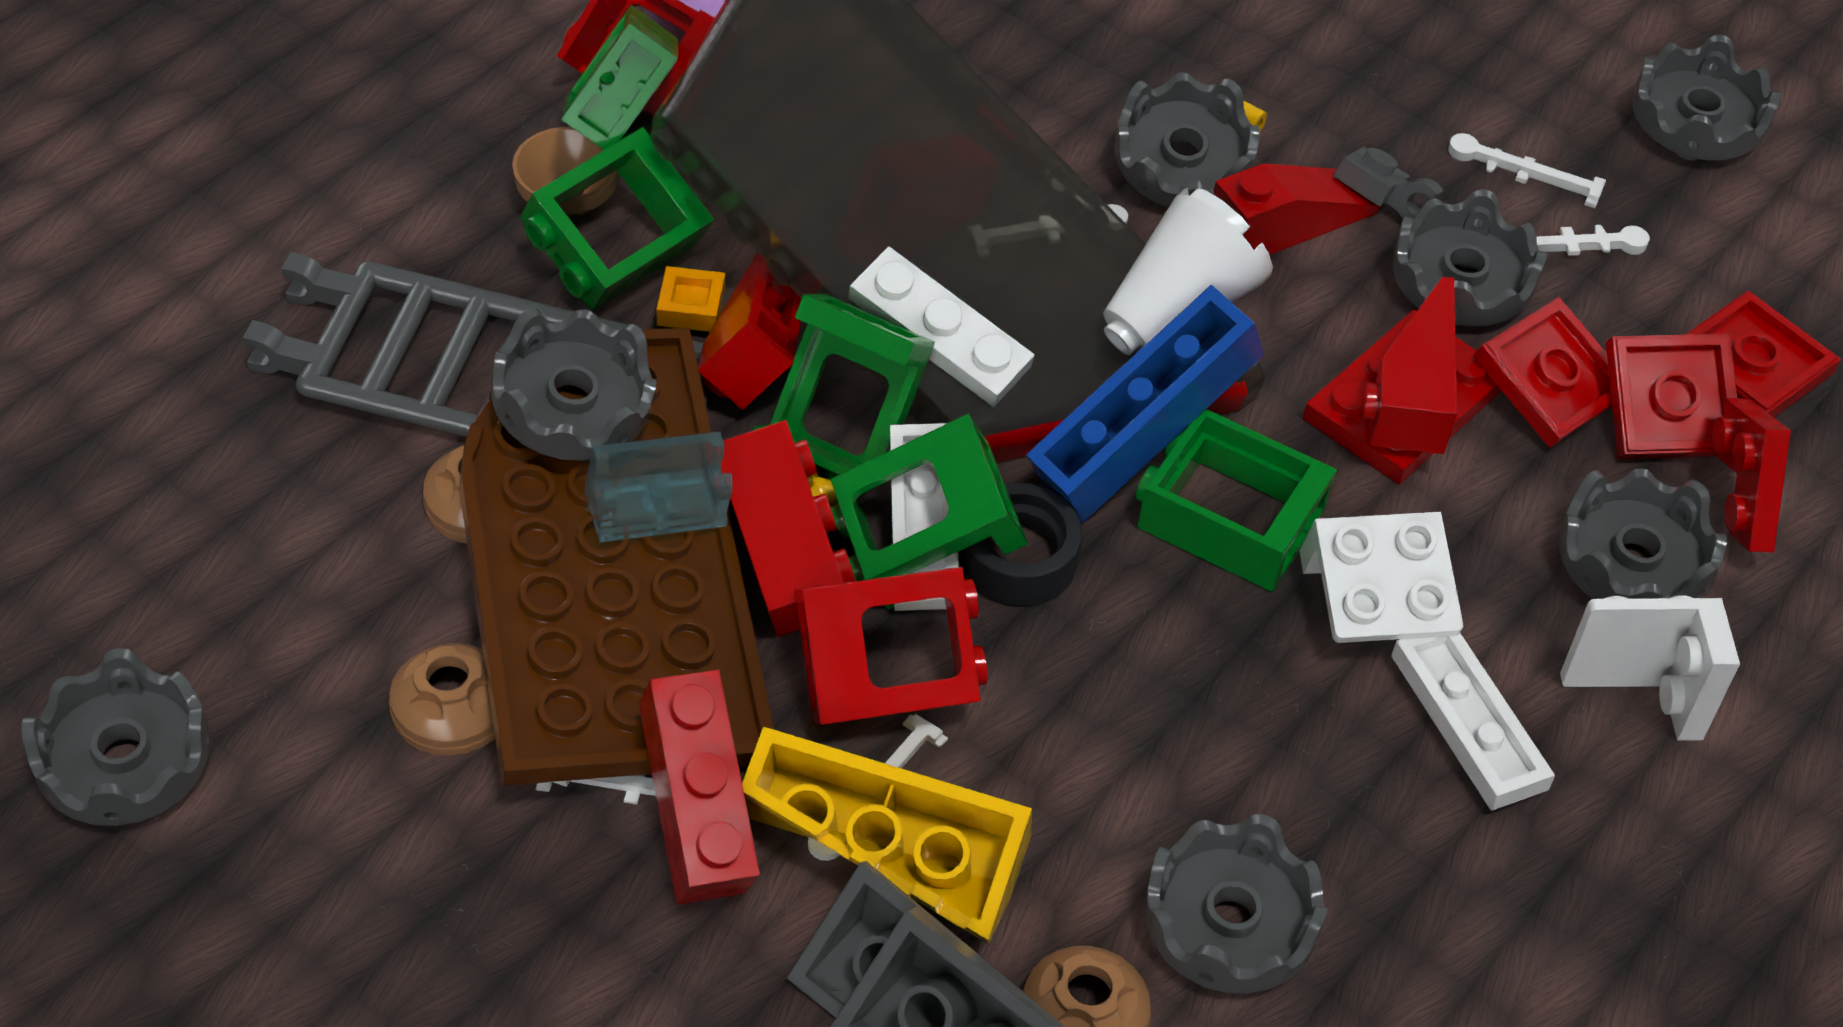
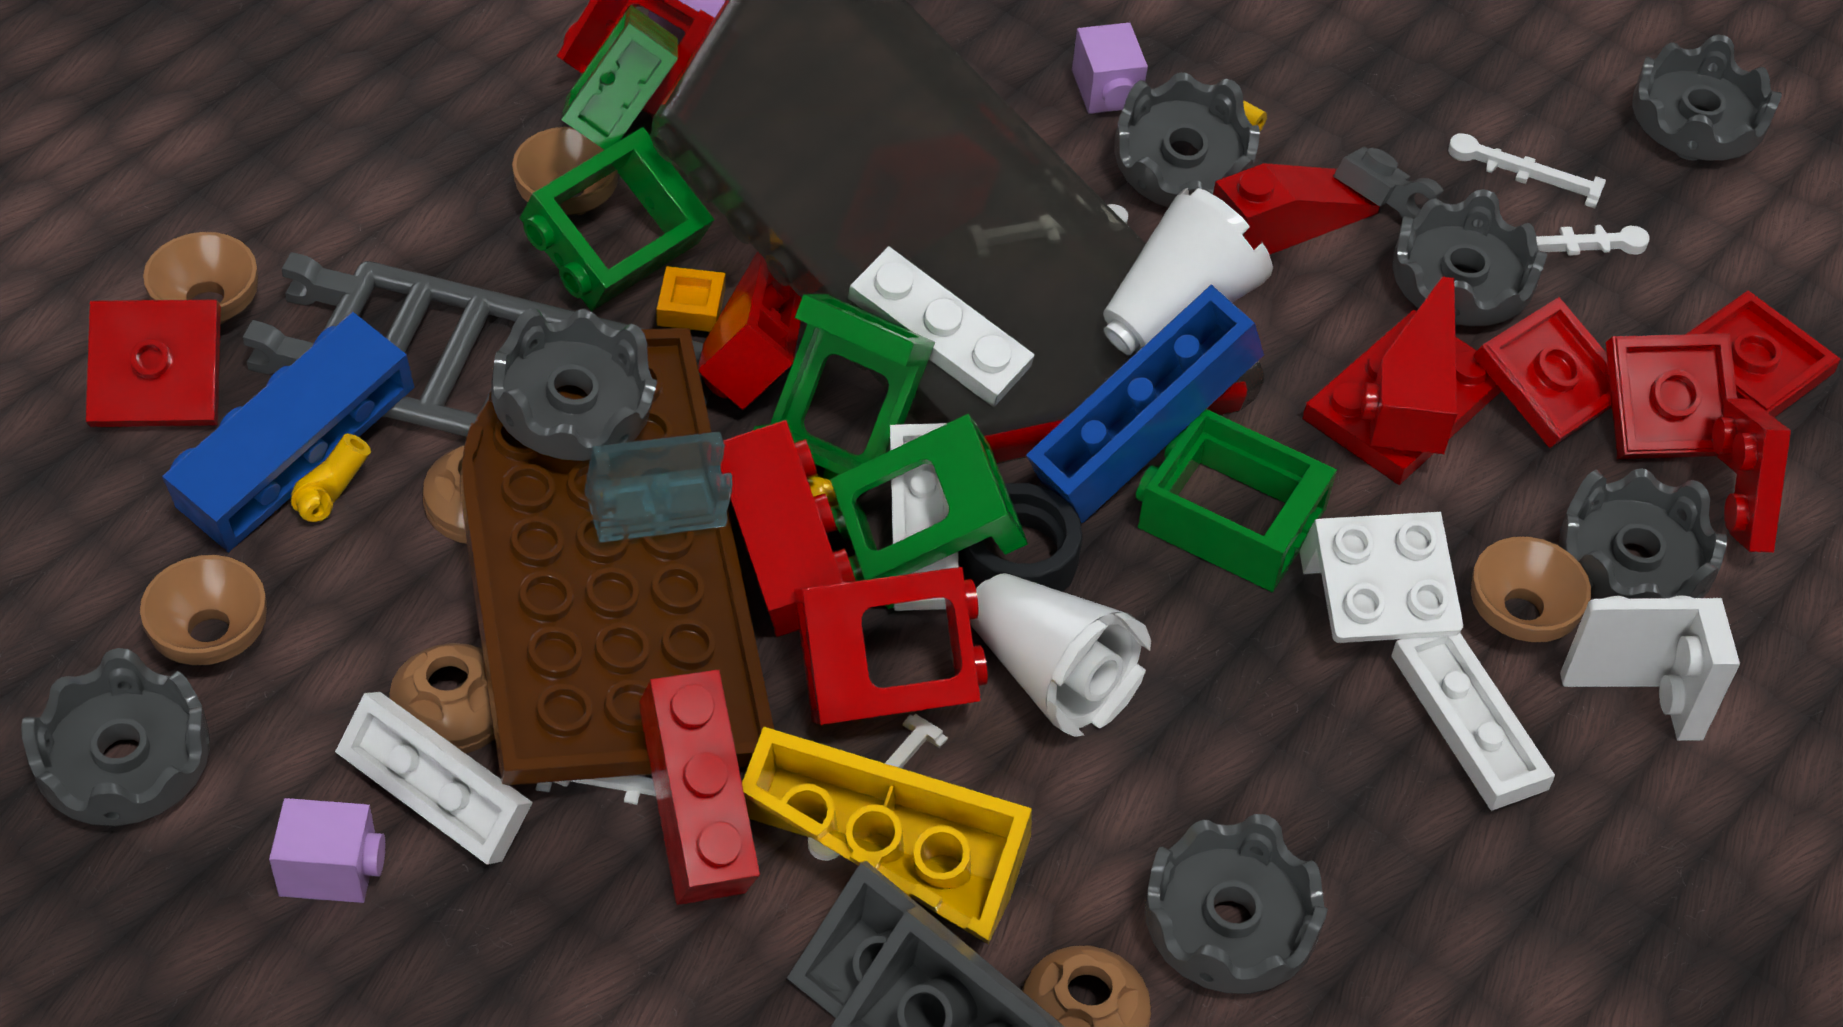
none -> red plate [86,300,221,427]
none -> medium nougat piece [140,555,267,665]
none -> medium nougat piece [143,232,258,324]
none -> blue brick [162,312,415,553]
none -> lavender brick [269,798,385,903]
none -> yellow arm [291,433,371,522]
none -> white plate [335,692,533,864]
none -> white cone [970,573,1151,737]
none -> lavender brick [1072,22,1148,114]
none -> medium nougat piece [1470,537,1591,642]

